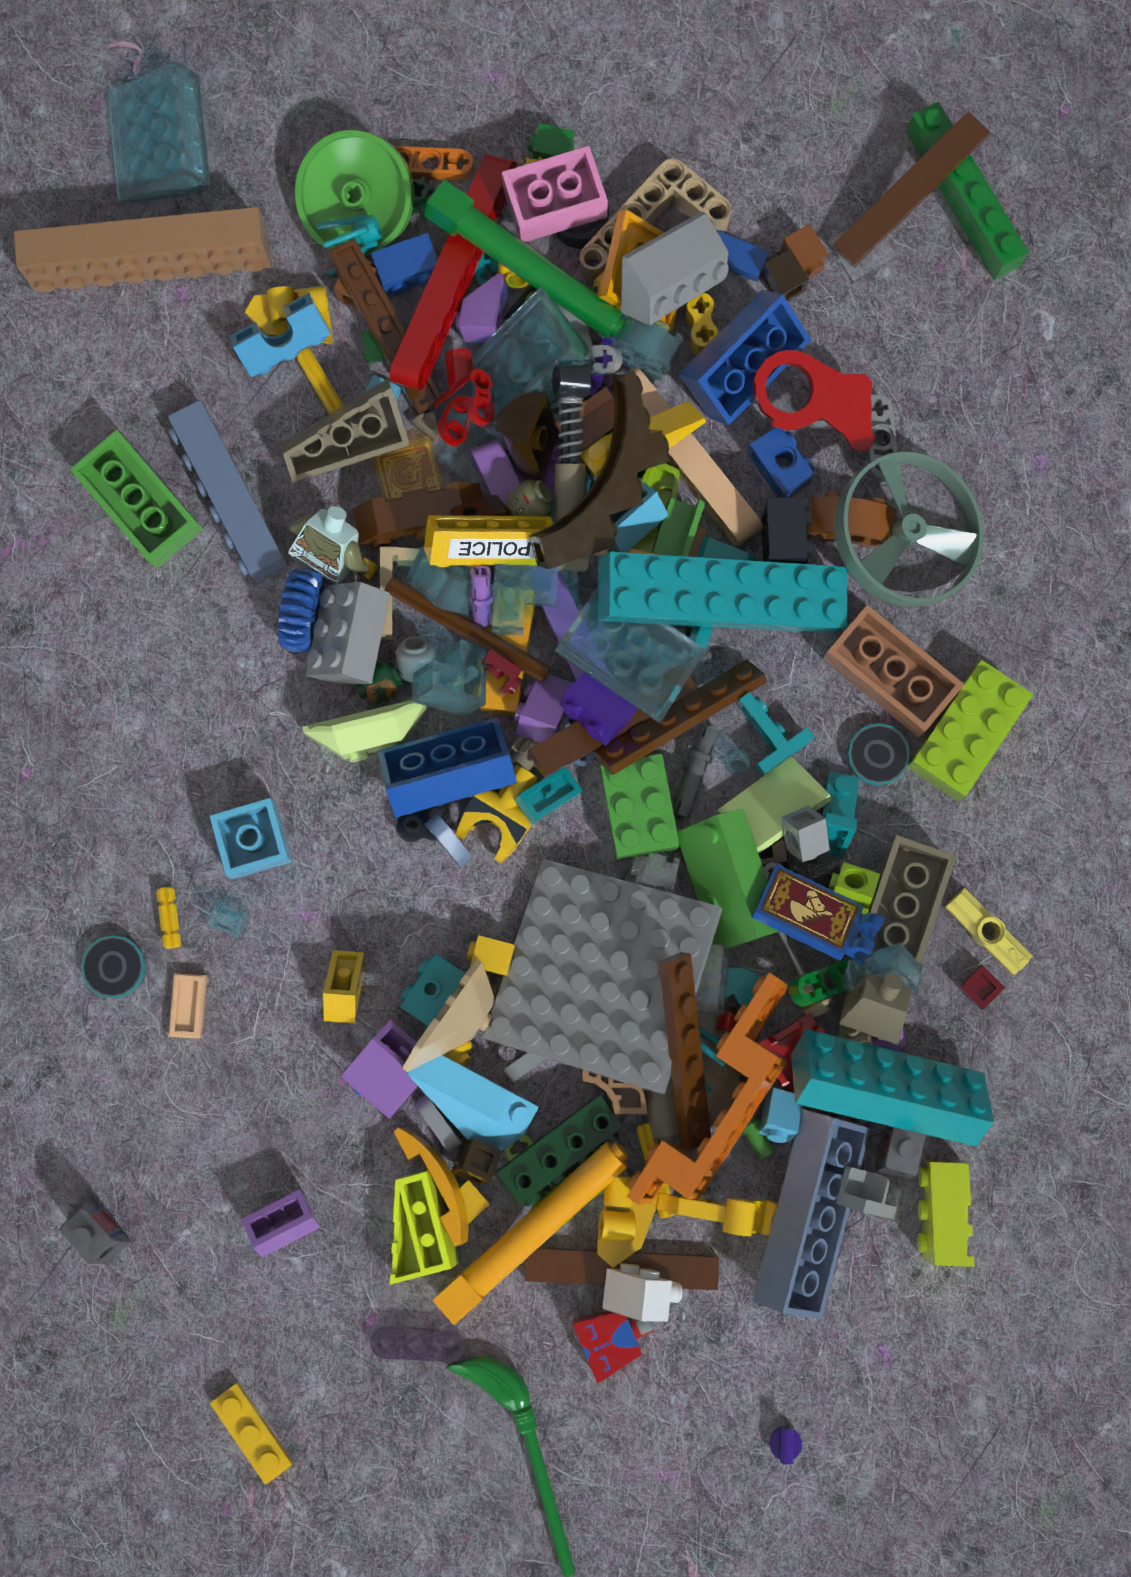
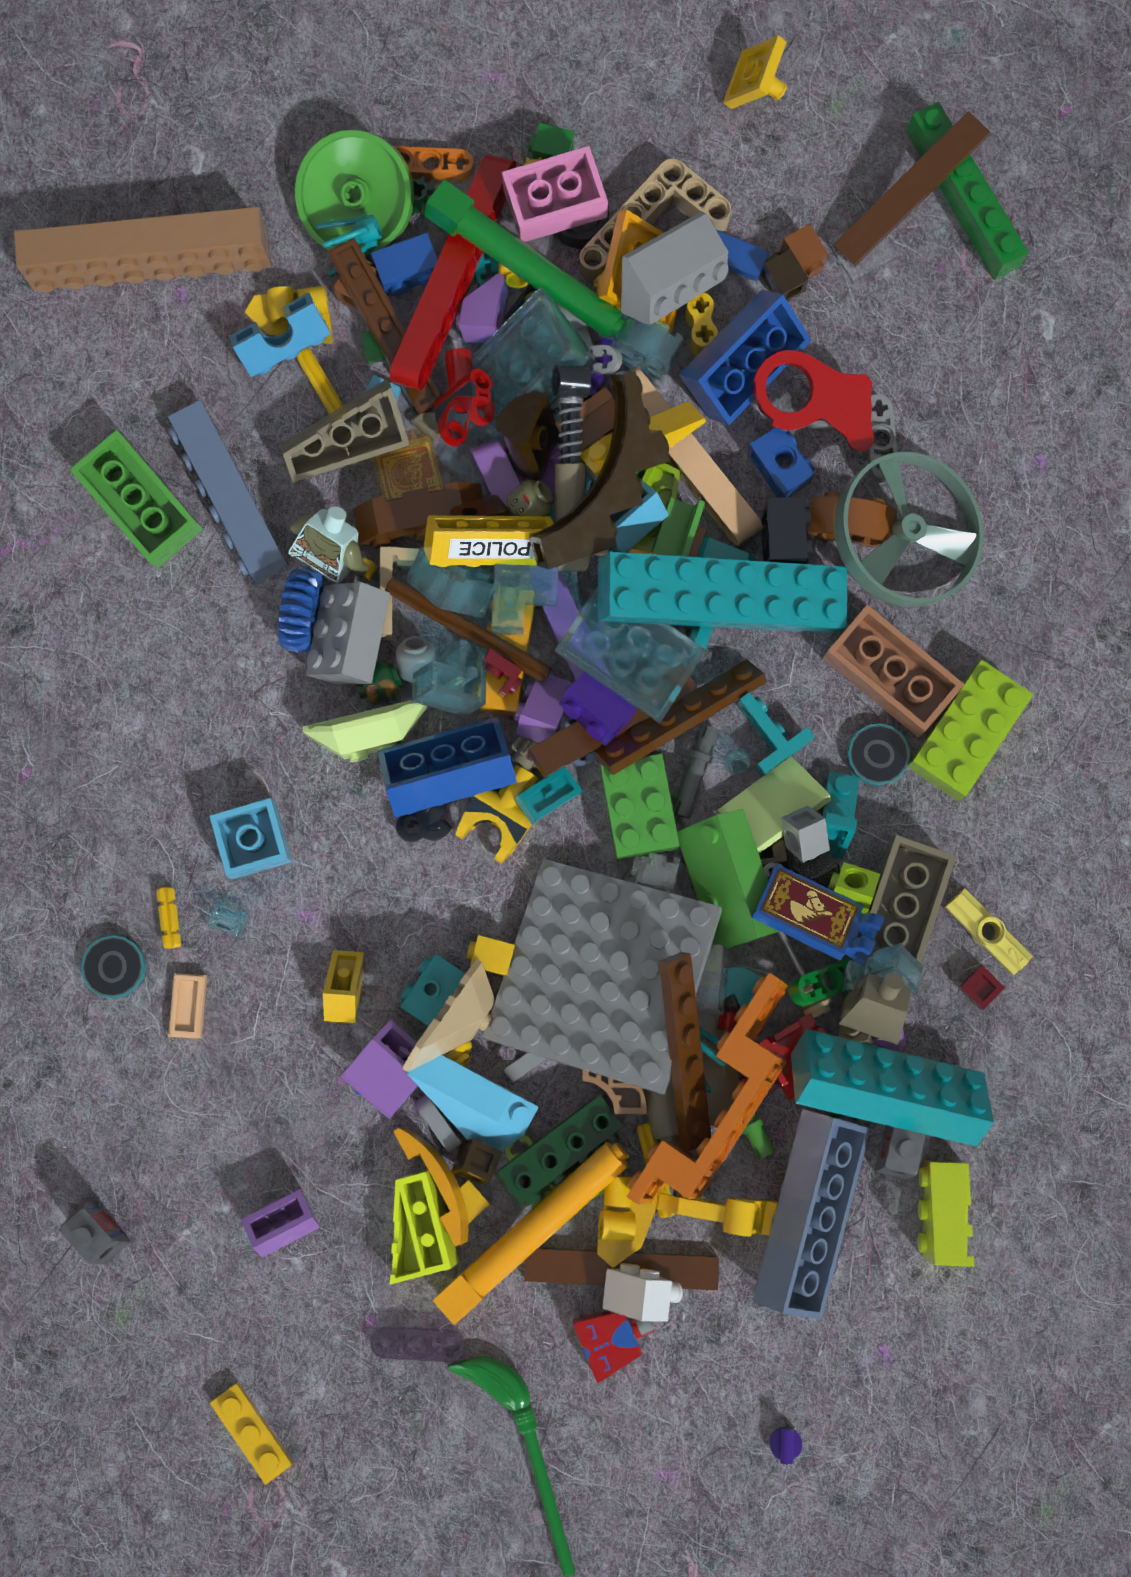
clear light blue slope [107,61,211,205] -> none
sand blue beam [425,814,472,868] -> none
medium lavender pin [469,565,494,627] -> none
medium azure brick [758,1088,803,1143] -> none
light grey panel [836,1166,900,1220] -> none
none -> yellow tile [723,35,787,109]

